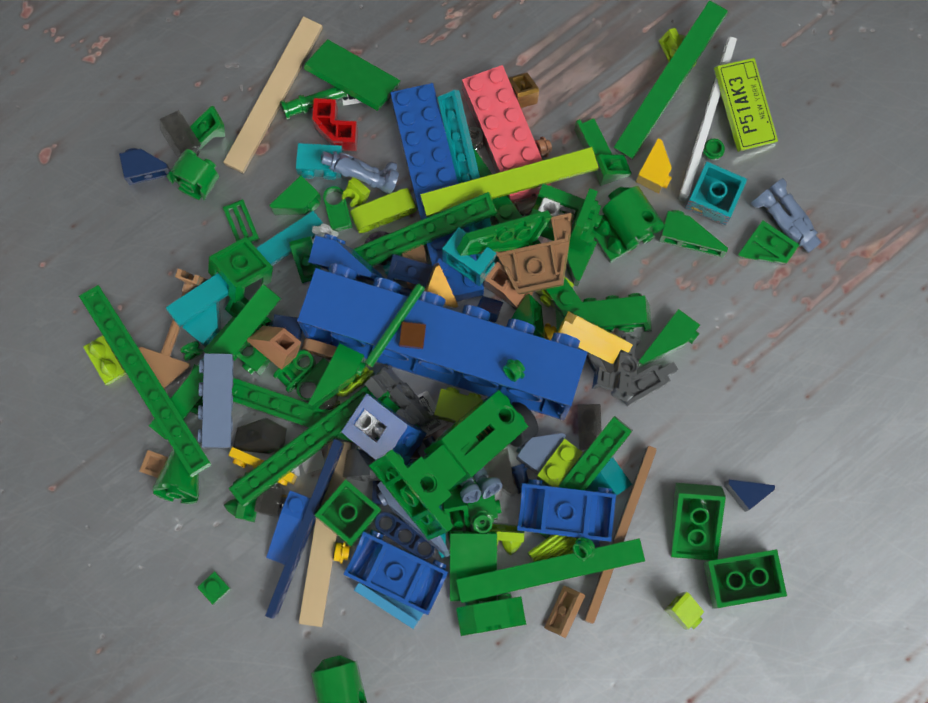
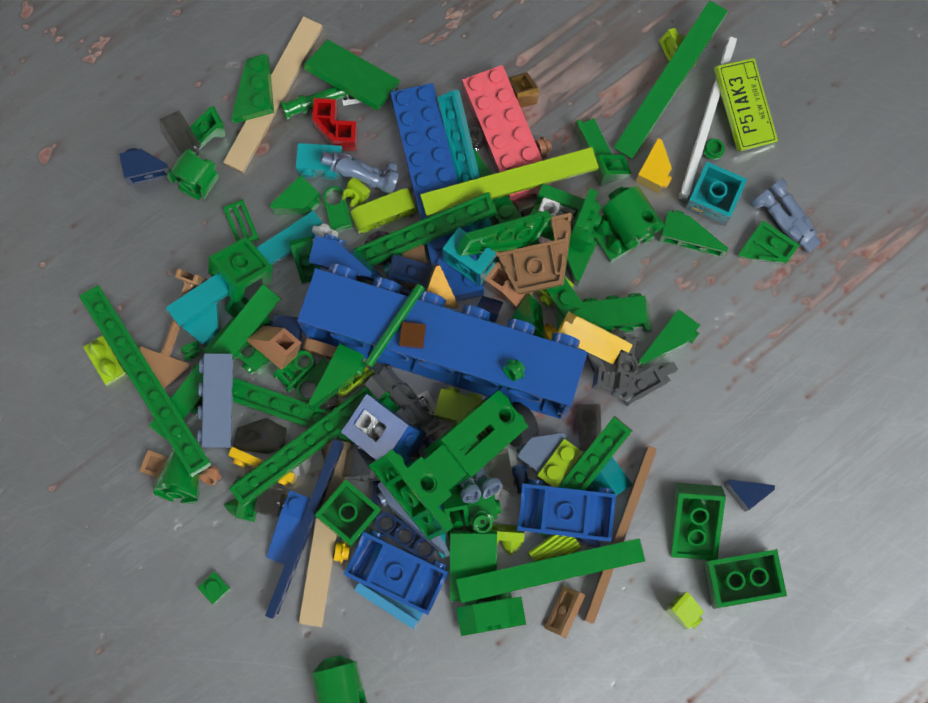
green plate [573,537,595,560] -> none
none -> nougat plate [199,465,221,485]
none -> green wing [231,54,274,124]

